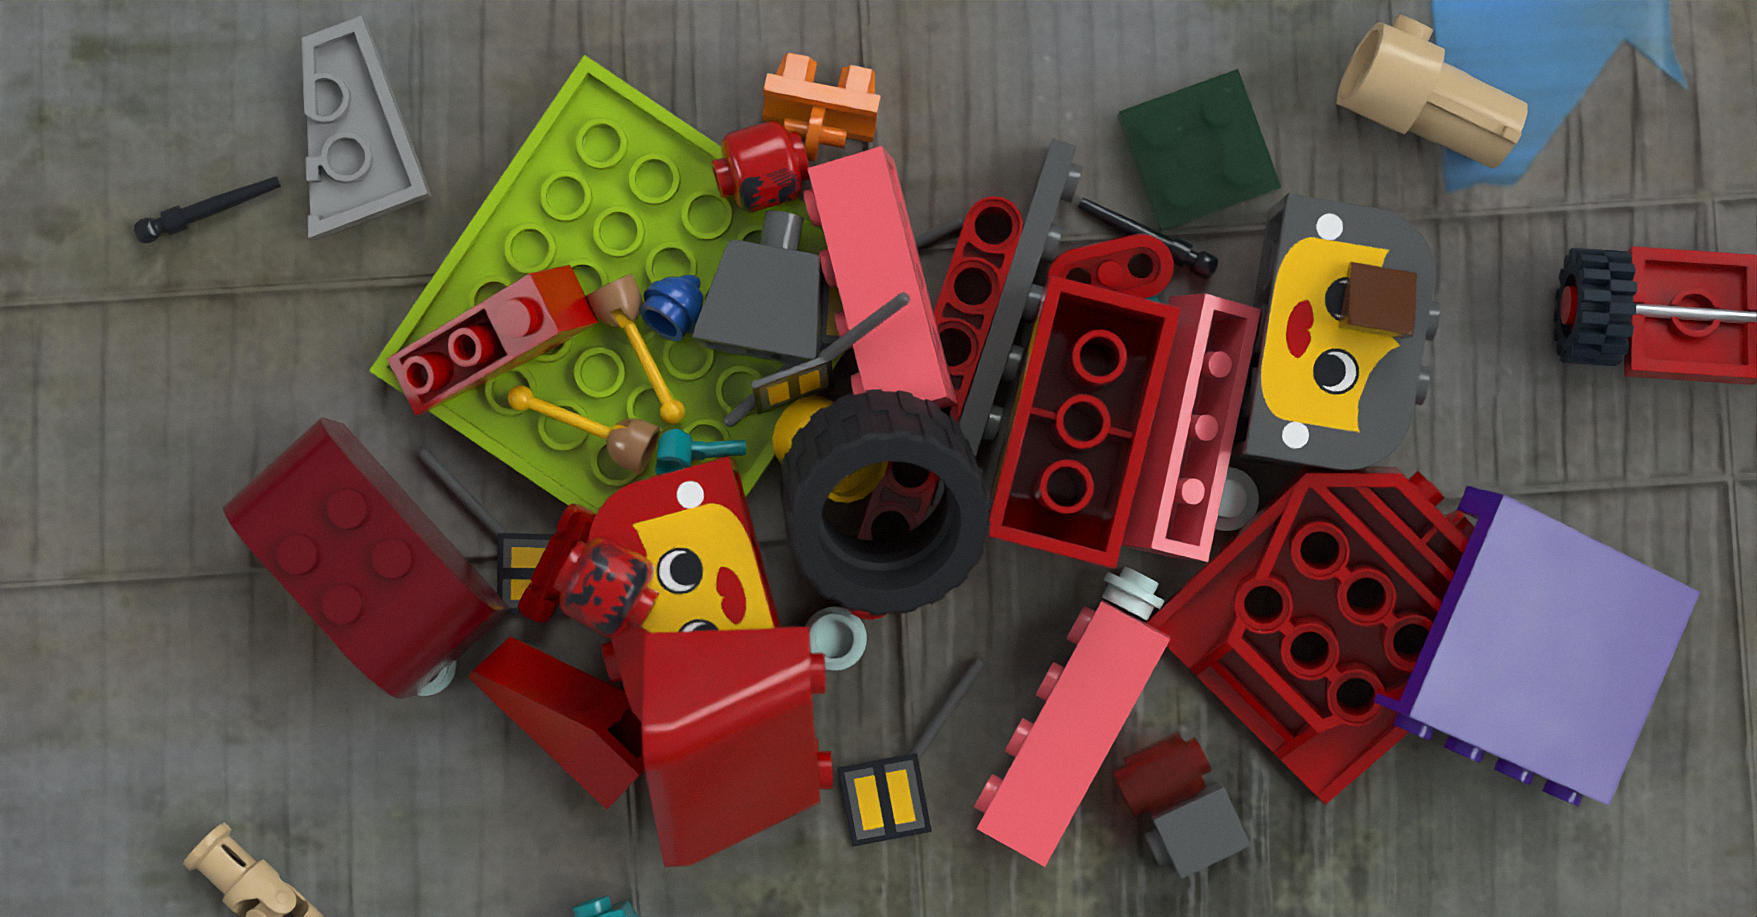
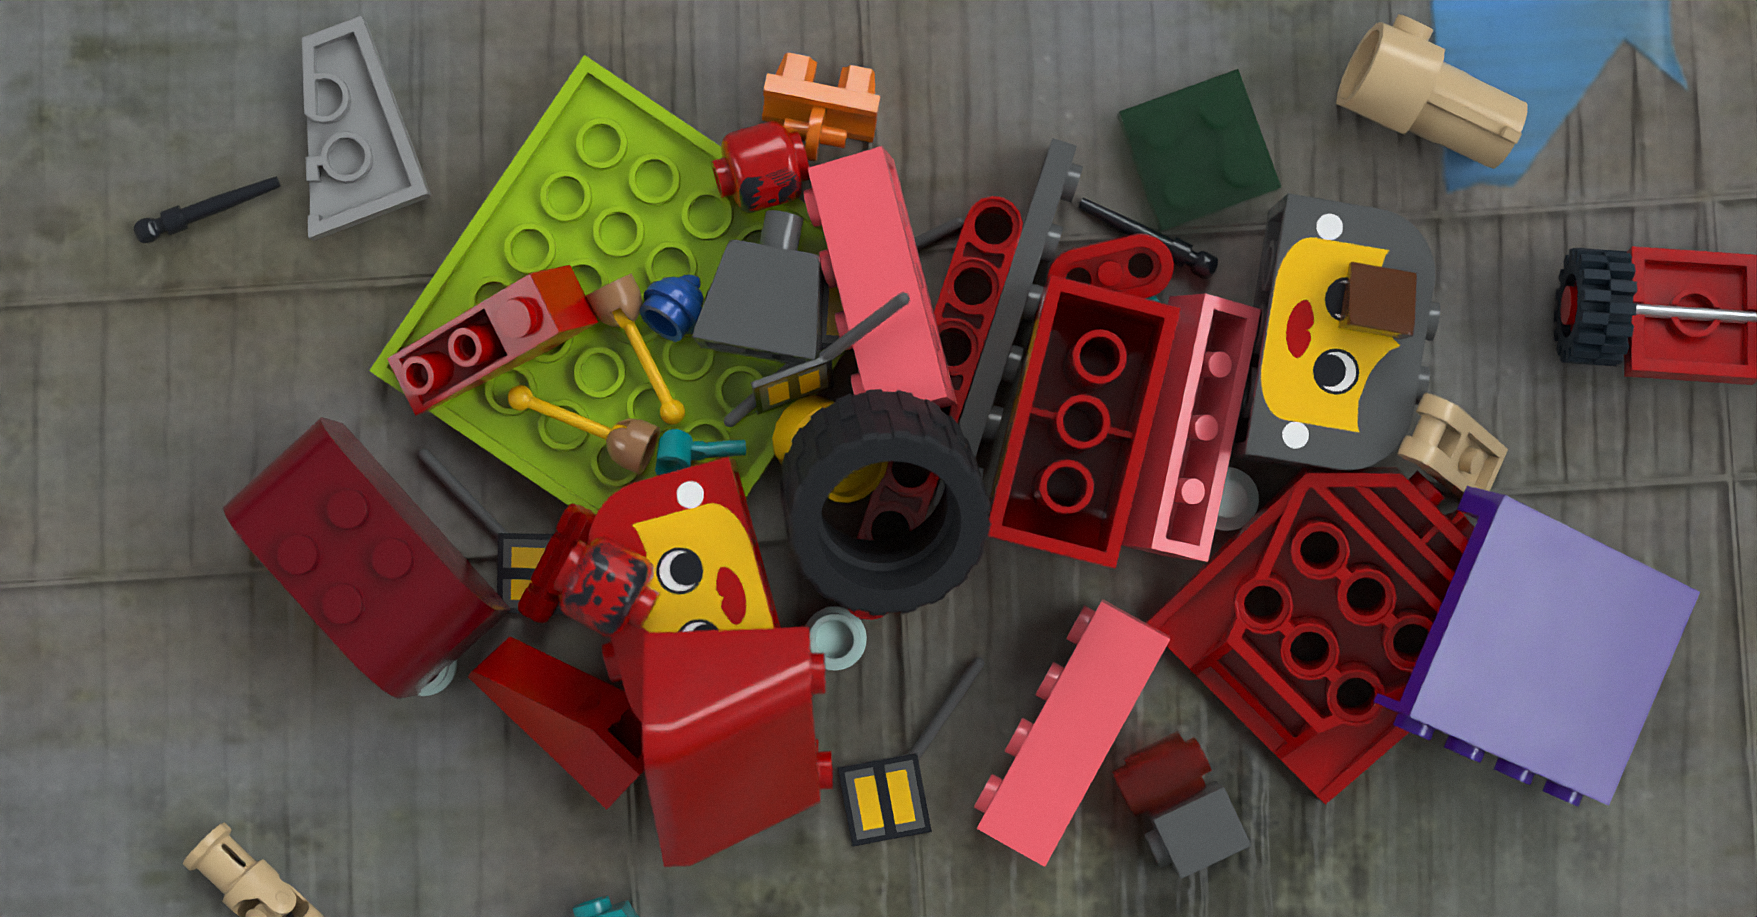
light aqua plate [1102,566,1164,621] -> none
none -> tan plate [1397,393,1508,499]

